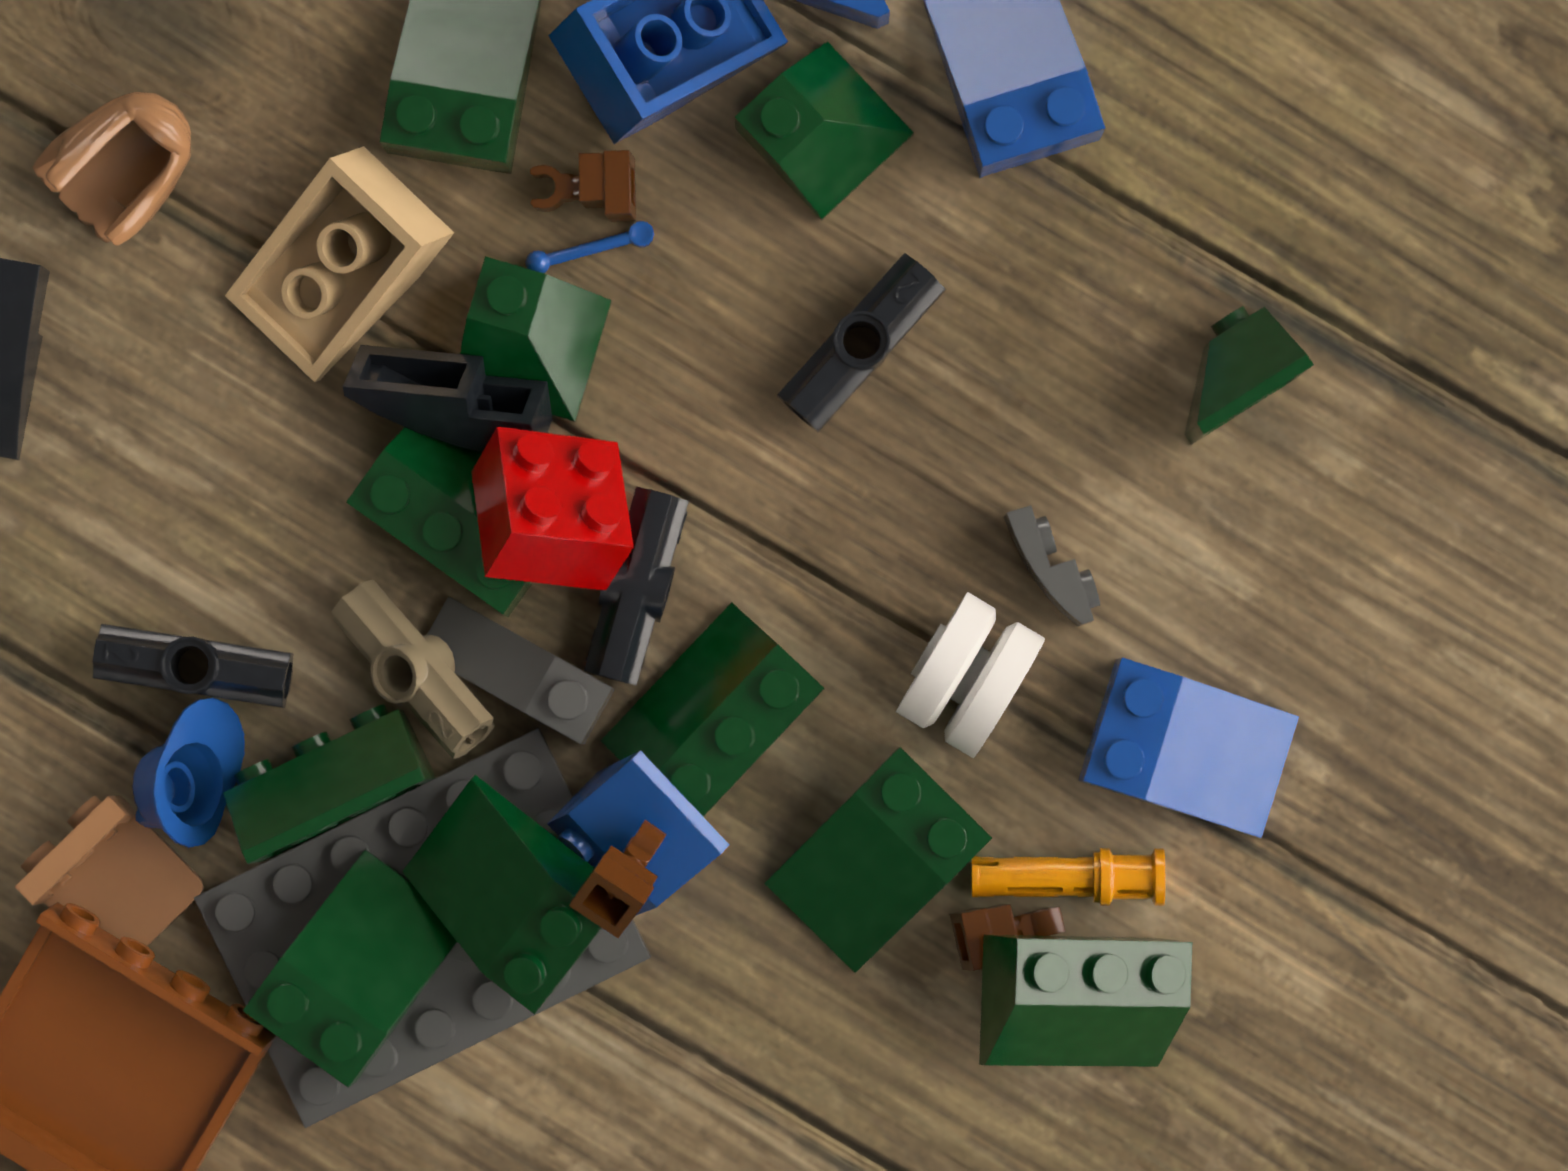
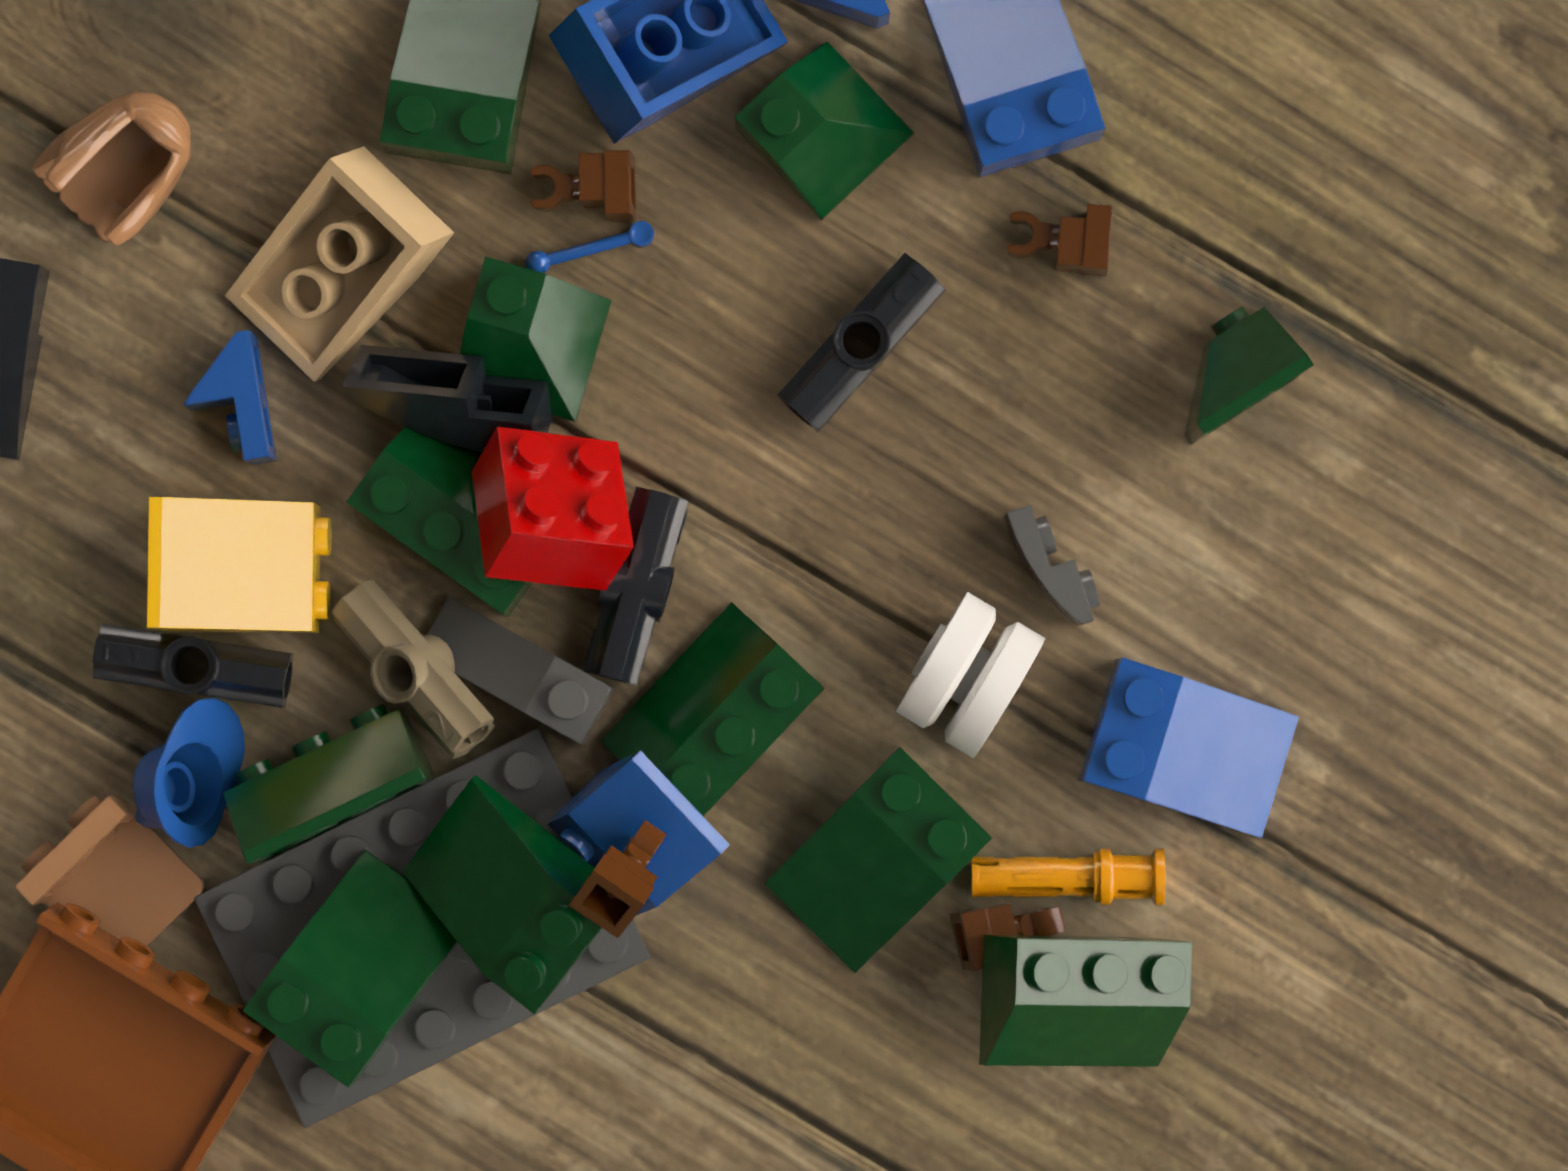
none -> yellow slope [147,497,332,633]
none -> blue slope [184,330,277,465]
none -> reddish brown piece [1007,204,1113,277]

